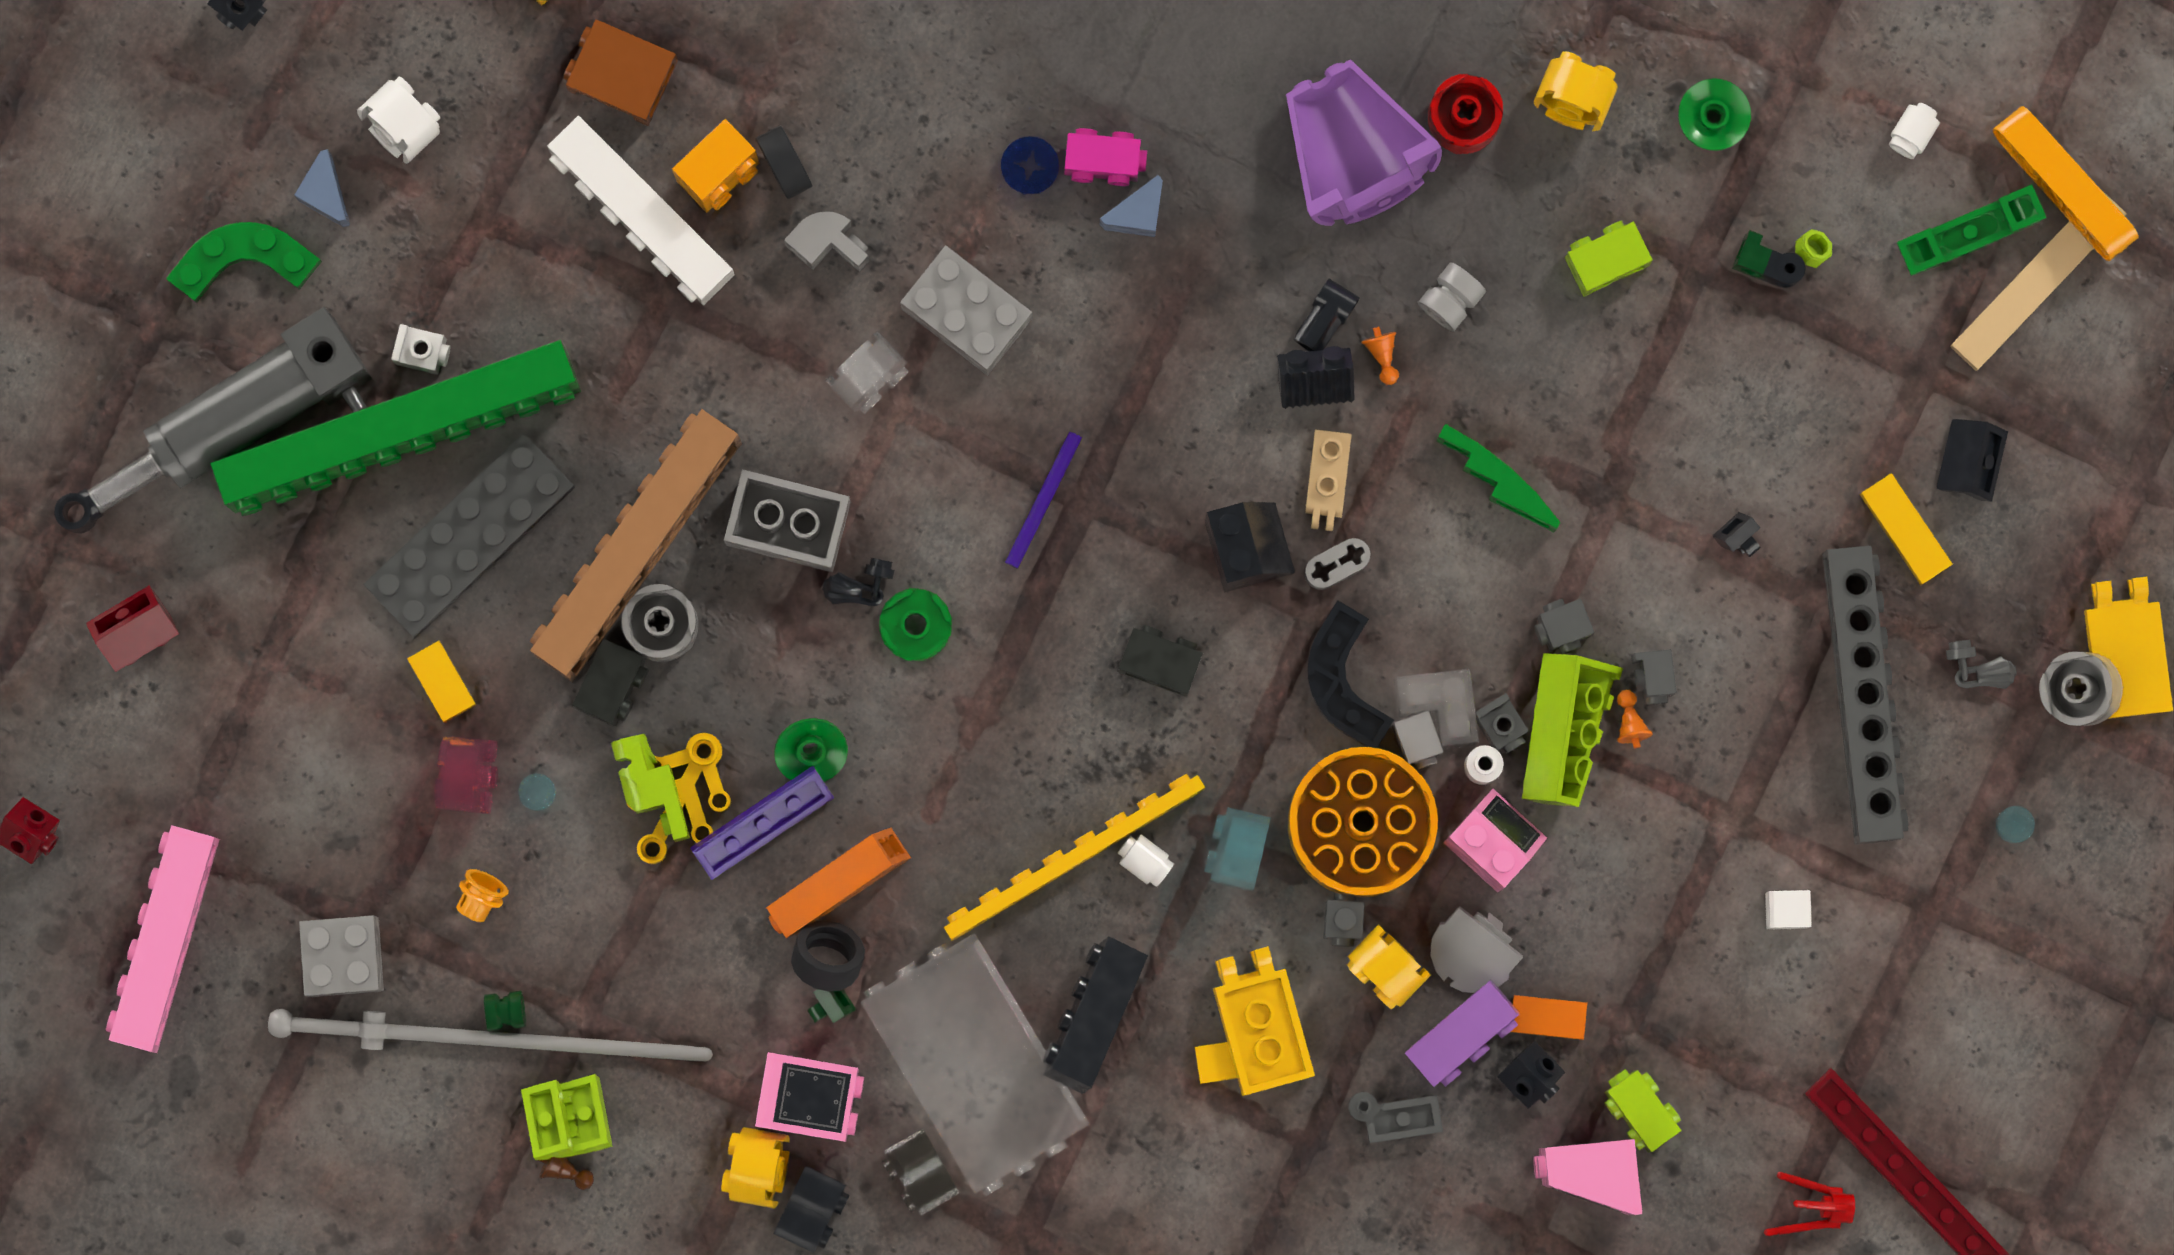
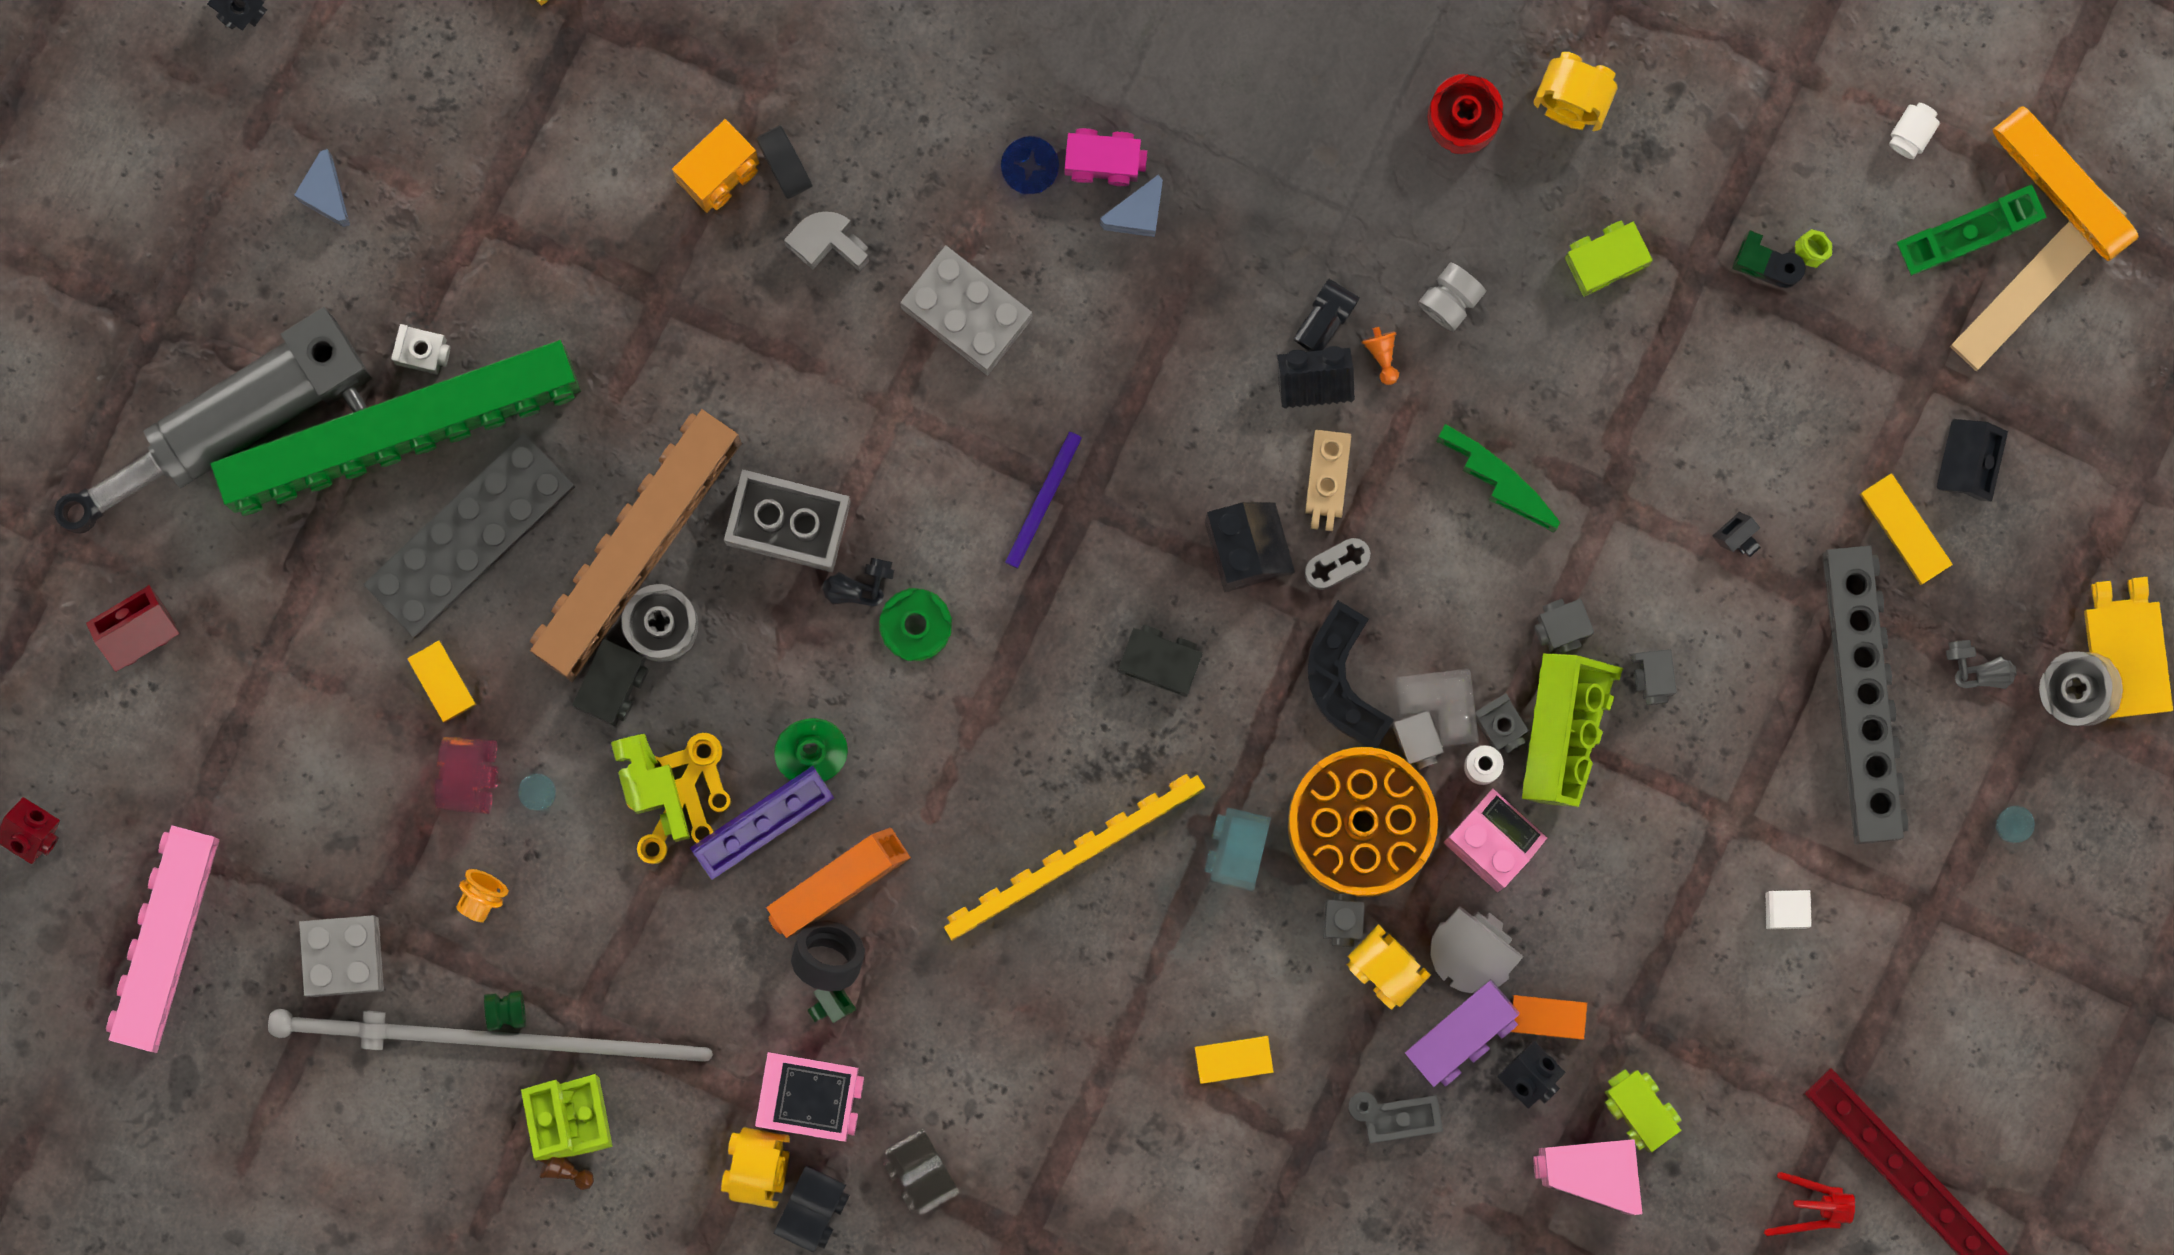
green plate [166,222,322,303] -> none
white brick [357,77,440,164] -> none
white brick [547,115,735,306] -> none
dark orange panel [564,19,678,126] -> none
clear brick [825,331,909,414] -> none
clear panel [860,933,1090,1196] -> none
black brick [1043,937,1148,1094] -> none
white brick [1118,834,1174,887] -> none
yellow tile [1213,946,1315,1096] -> none
medium lavender cone [1286,59,1442,226] -> none
orange piece [1617,690,1653,748] -> none
green dish [1678,78,1751,151] -> none

